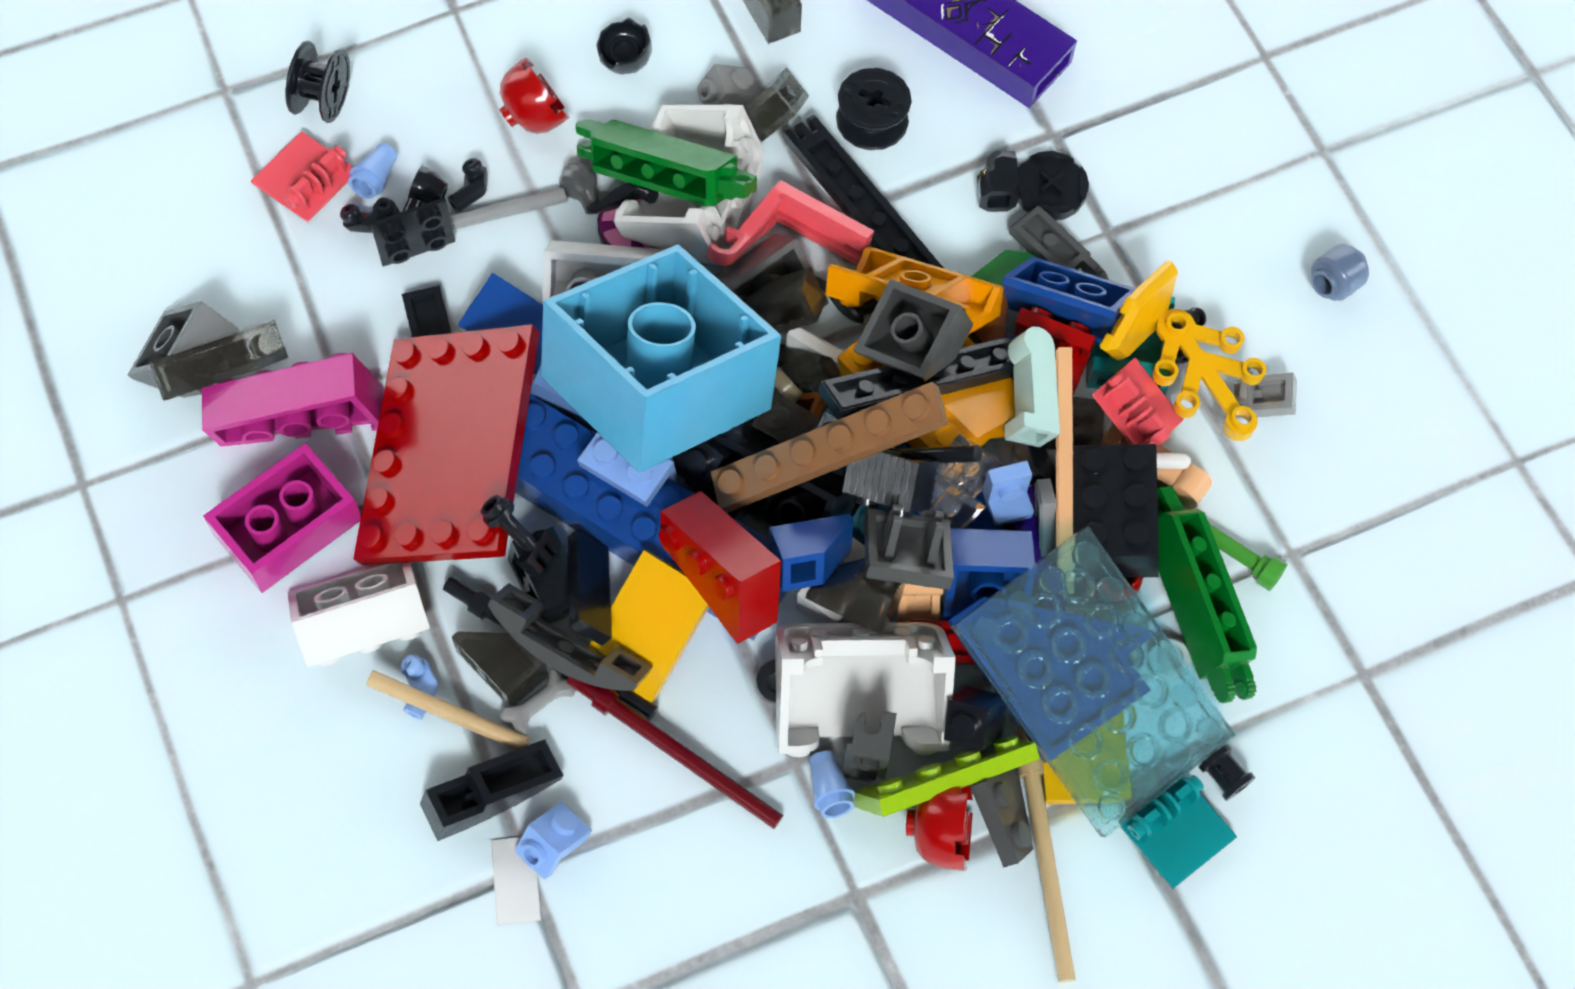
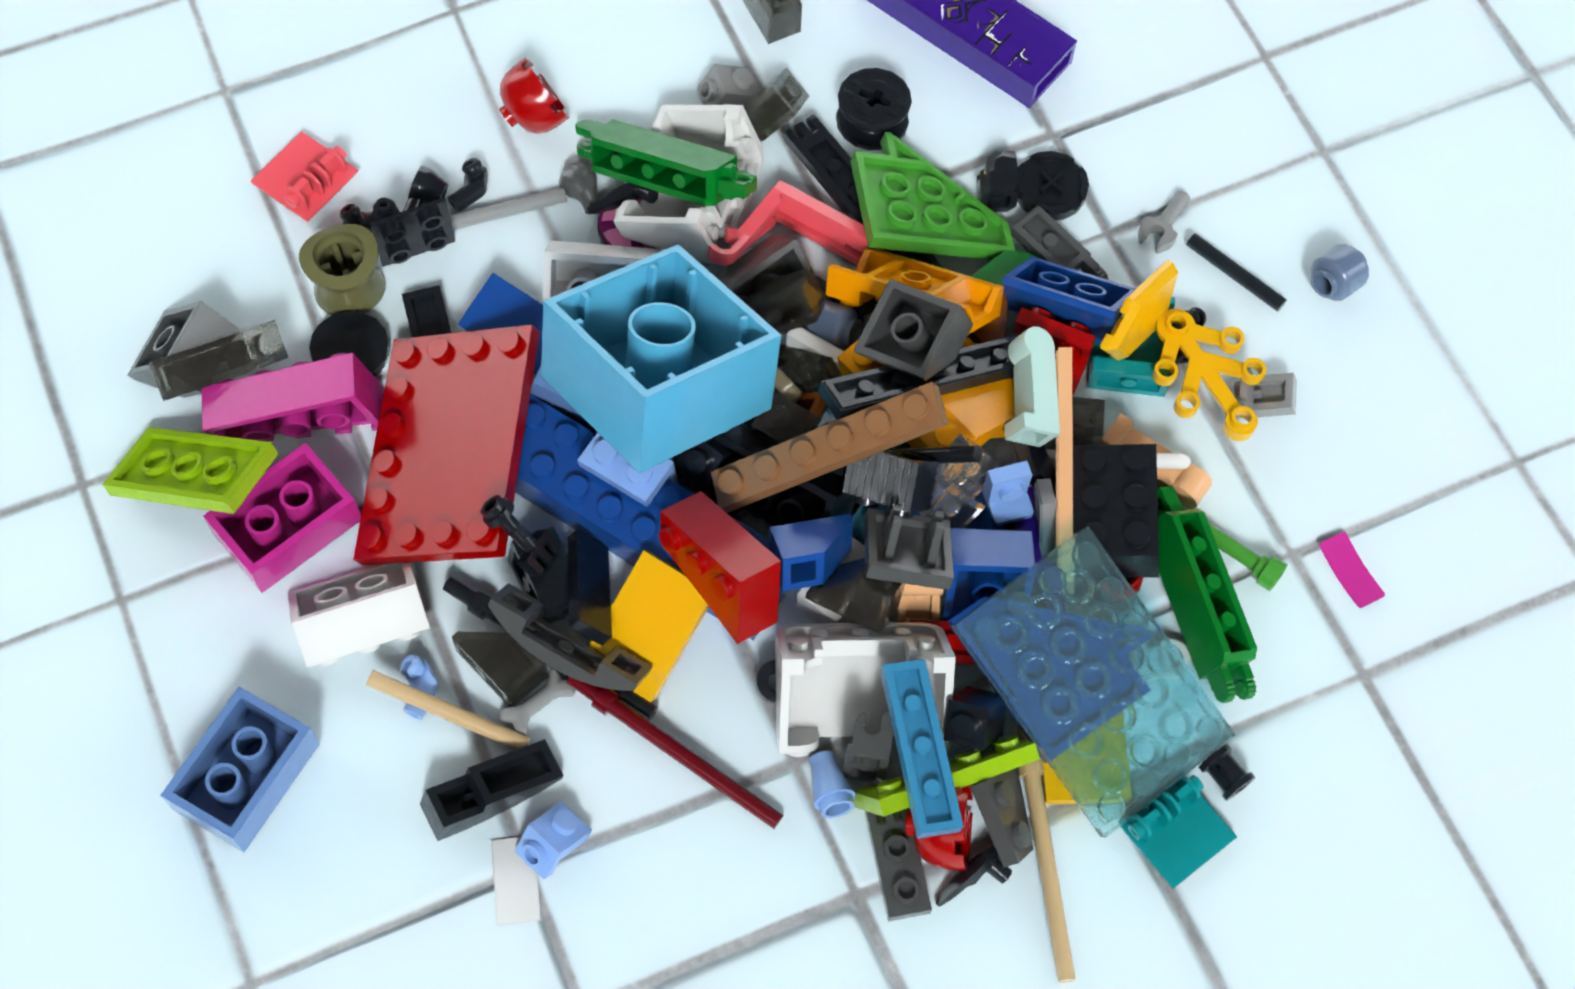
black piece [285,40,350,123] -> none
light blue cone [348,143,397,199] -> none
black hair [596,18,652,75] -> none
coral hinge [1091,358,1184,446] -> none
none -> lime plate [102,427,279,514]
none -> medium blue brick [160,687,320,852]
none -> olive hat [299,224,386,315]
none -> black tile [309,311,390,377]
none -> sand blue head [802,300,863,351]
none -> bright green wing [850,132,1016,260]
none -> dark grey hinge [864,808,932,922]
none -> dark azure plate [880,659,964,839]
none -> black bar [935,847,1012,907]
none -> light grey bar [1138,191,1190,254]
none -> black bar [1186,233,1287,312]
none -> dark pink sticker [1319,532,1385,608]

